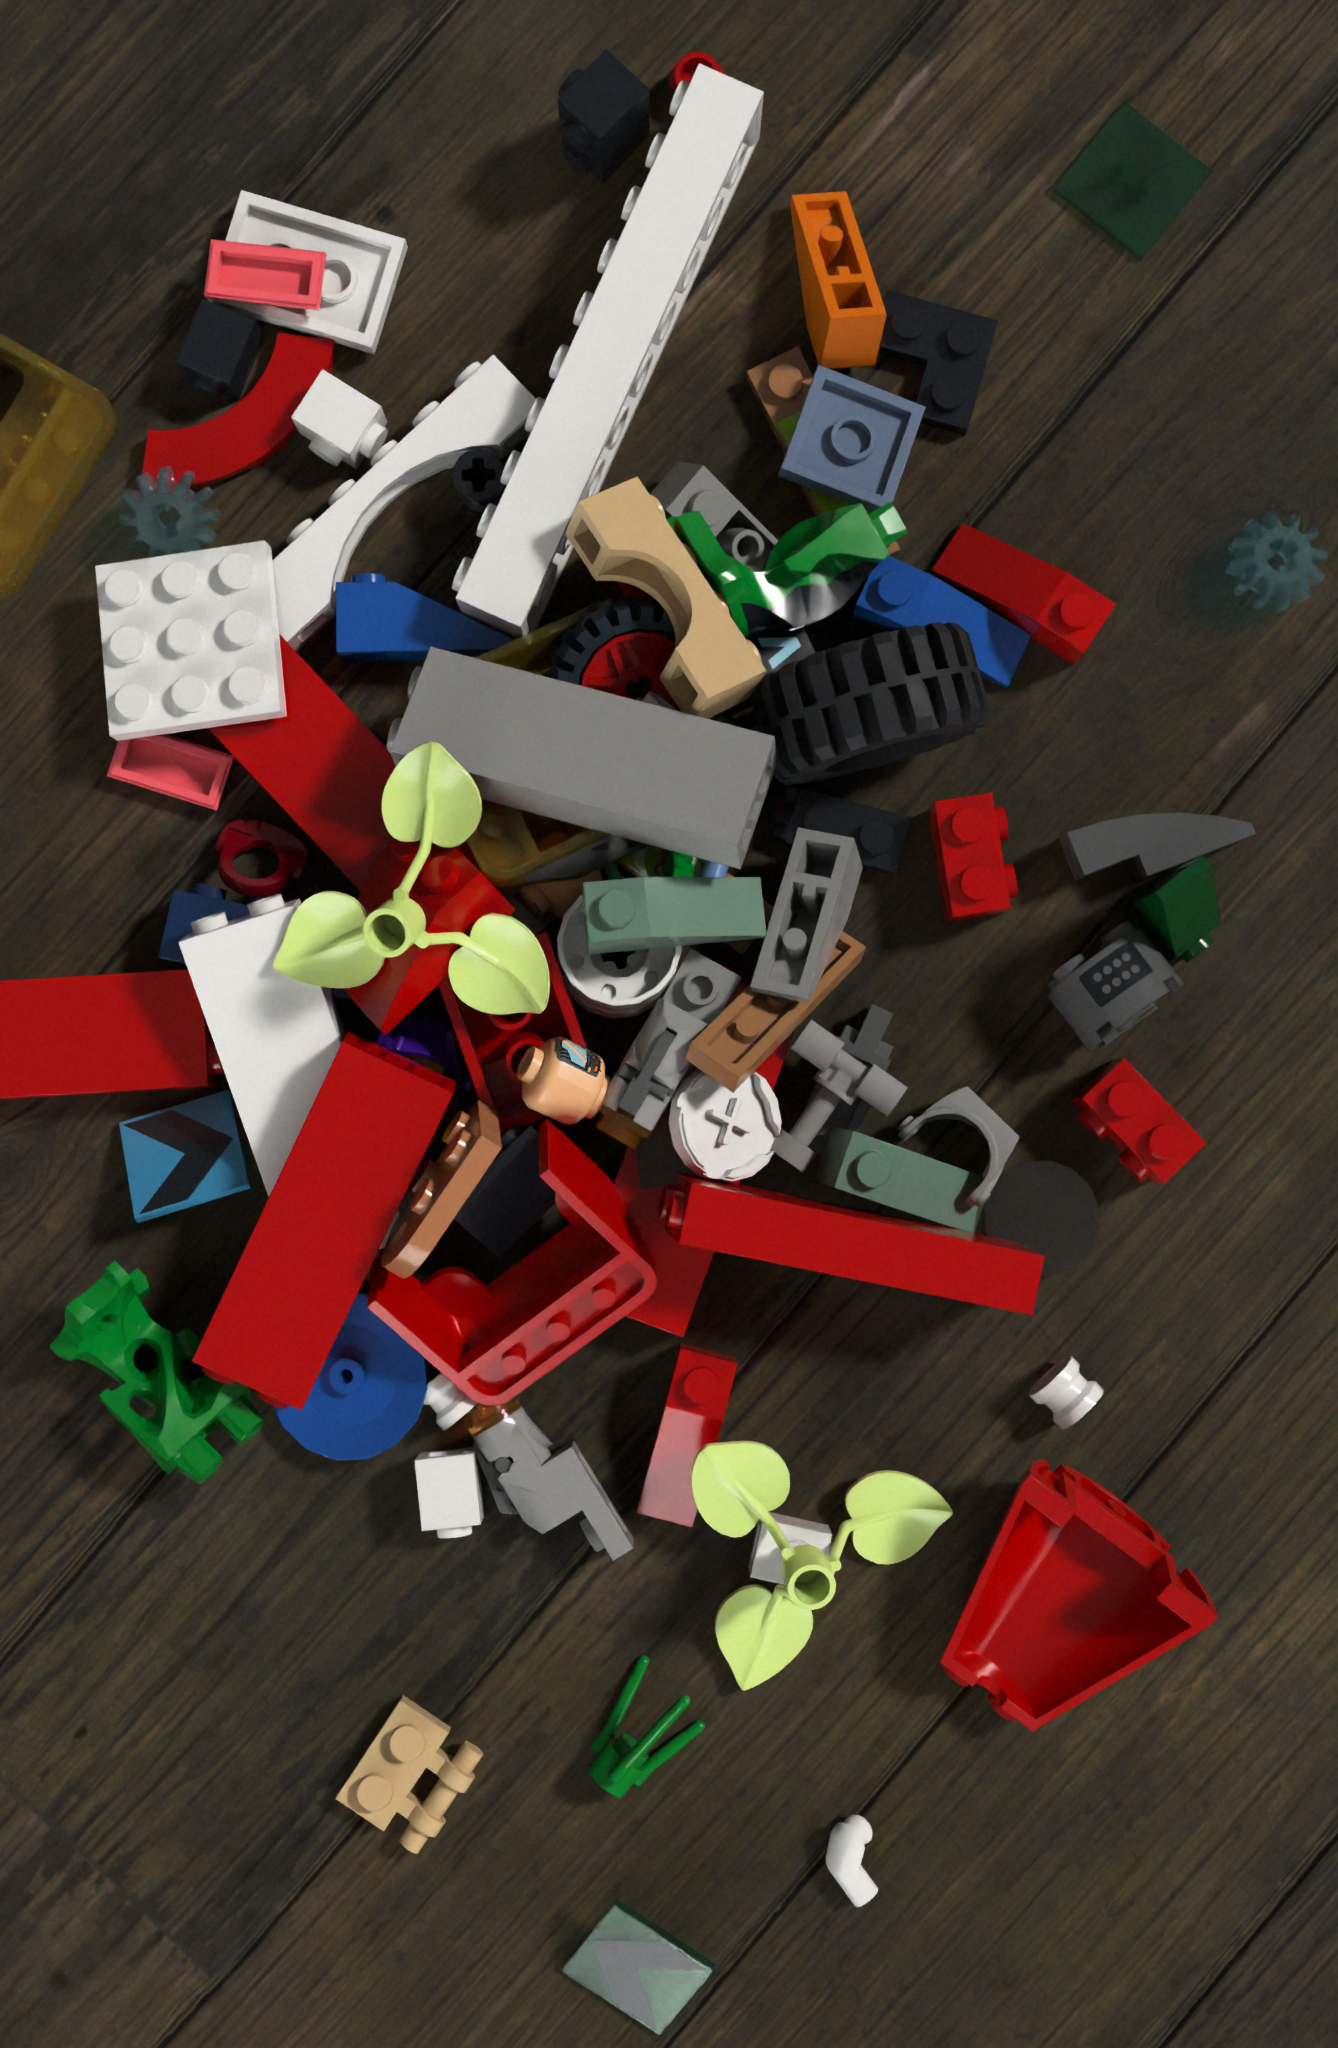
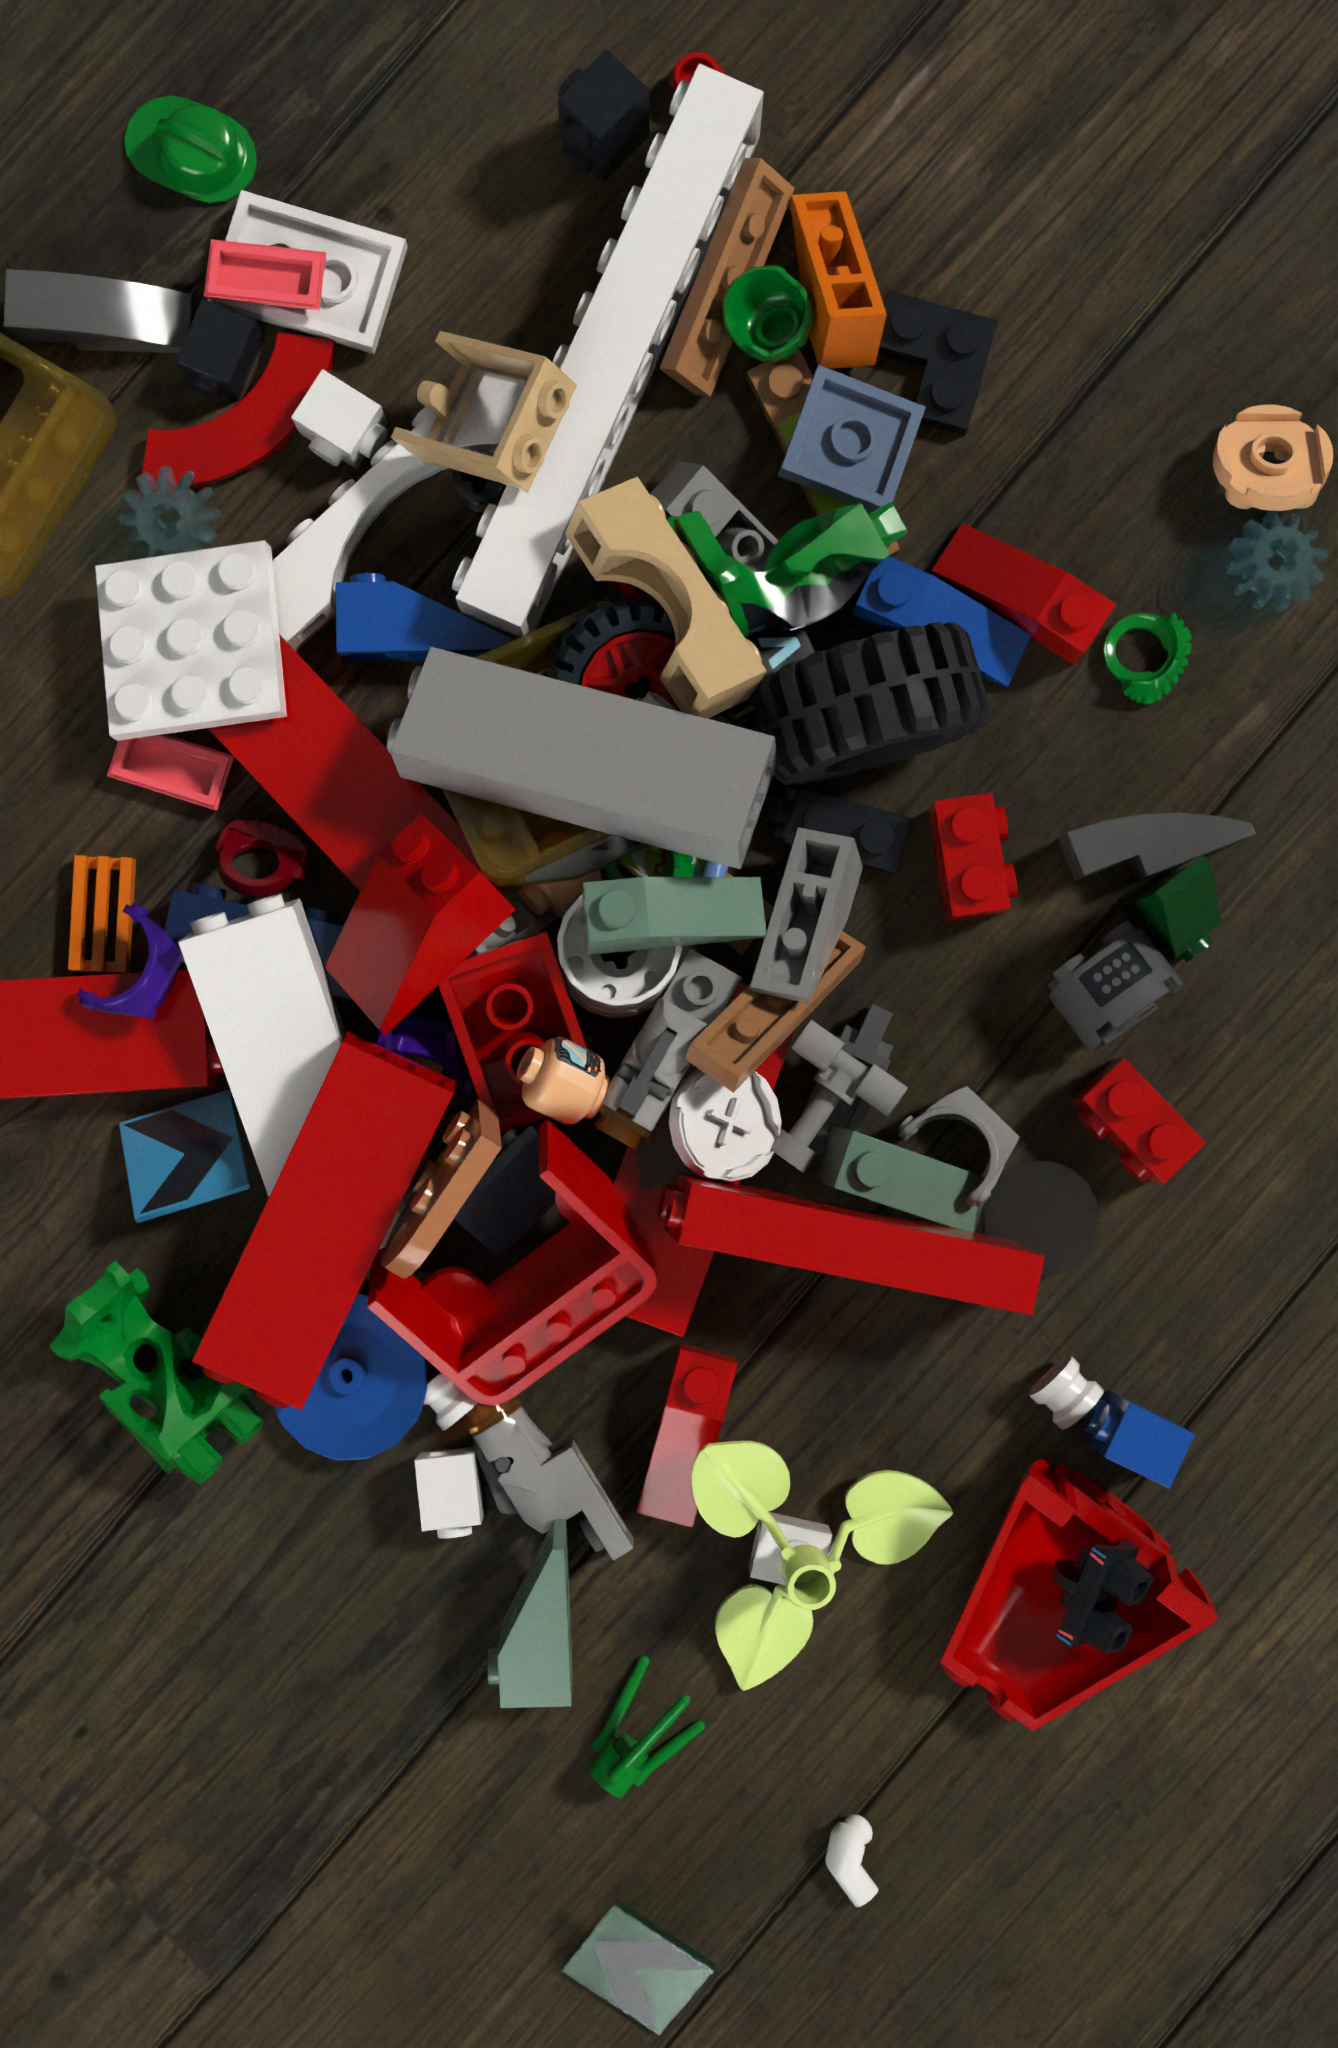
yellowish green plant [273,741,550,1015] -> none
tan plate [335,1695,484,1854] -> none
clear green piece [1053,101,1213,261] -> none
none -> dark grey slope [4,269,194,353]
none -> orange tile [68,855,136,973]
none -> dark purple helmet [76,902,185,1019]
none -> green piece [124,95,257,204]
none -> tan window [391,331,577,493]
none -> sand green slope [488,1519,573,1708]
none -> medium nougat plate [659,158,795,397]
none -> green hair [722,265,815,363]
none -> black hips [1051,1539,1154,1655]
none -> blue brick [1083,1390,1196,1489]
none -> green piece [1104,612,1192,705]
none -> light nougat plate [1213,404,1333,511]

